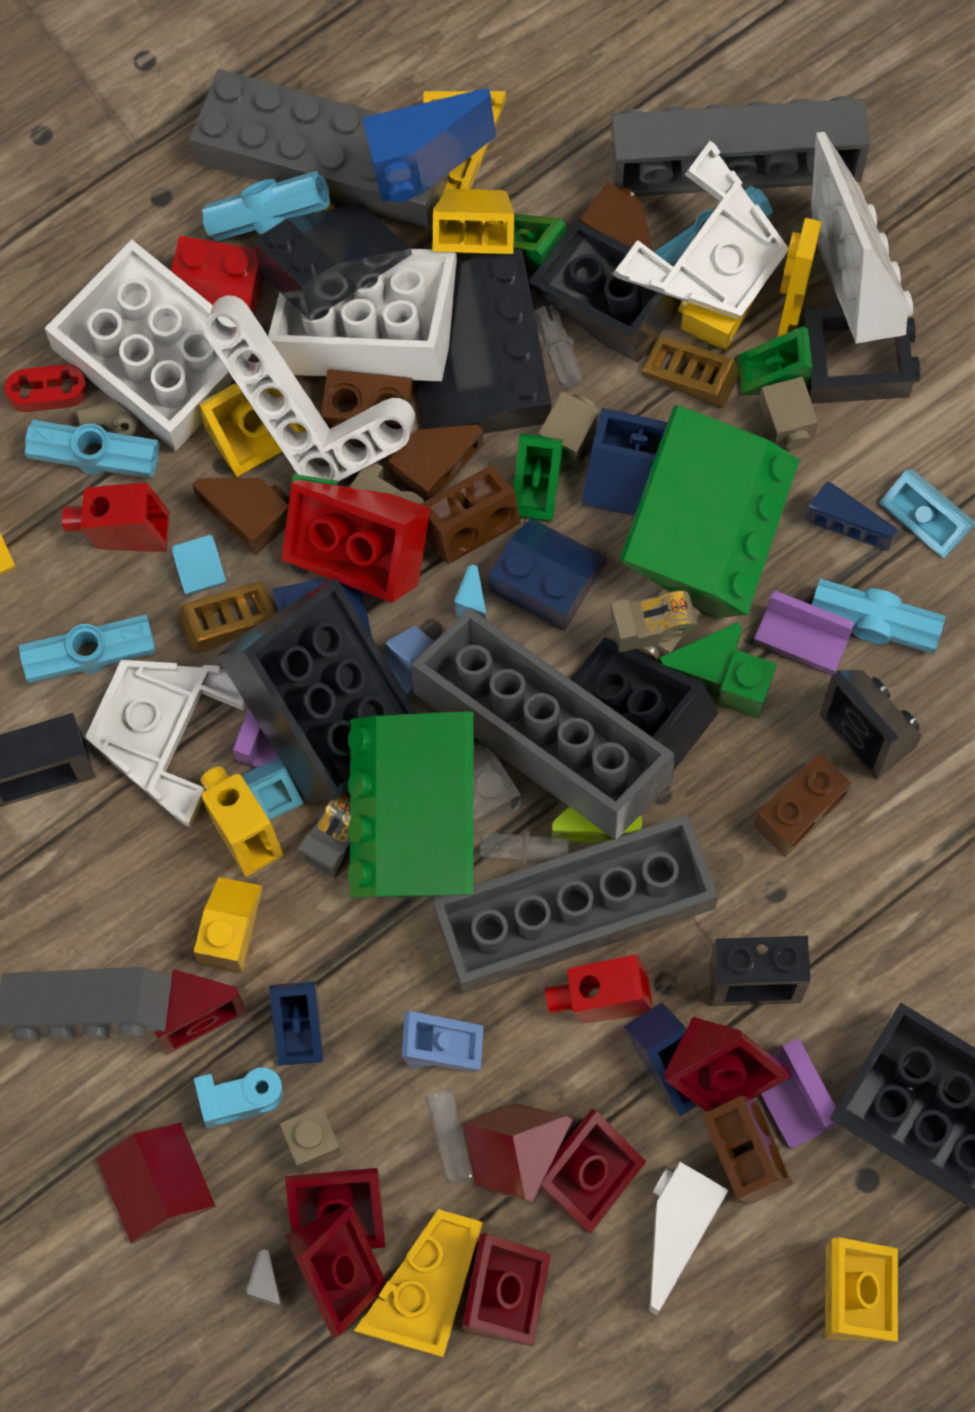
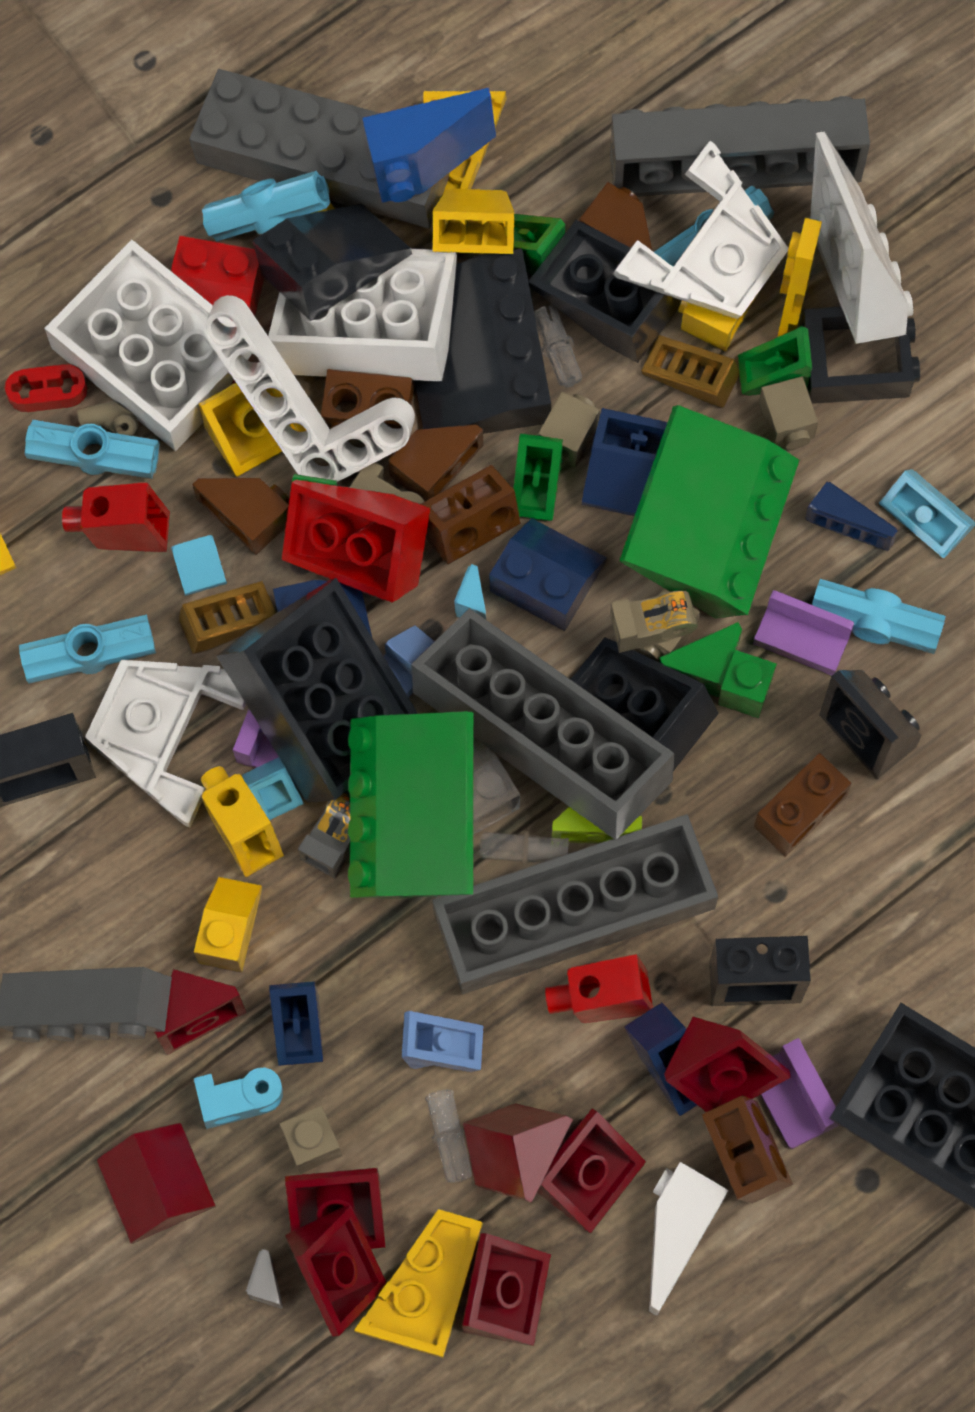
yellow slope [825,1237,898,1342] -> none

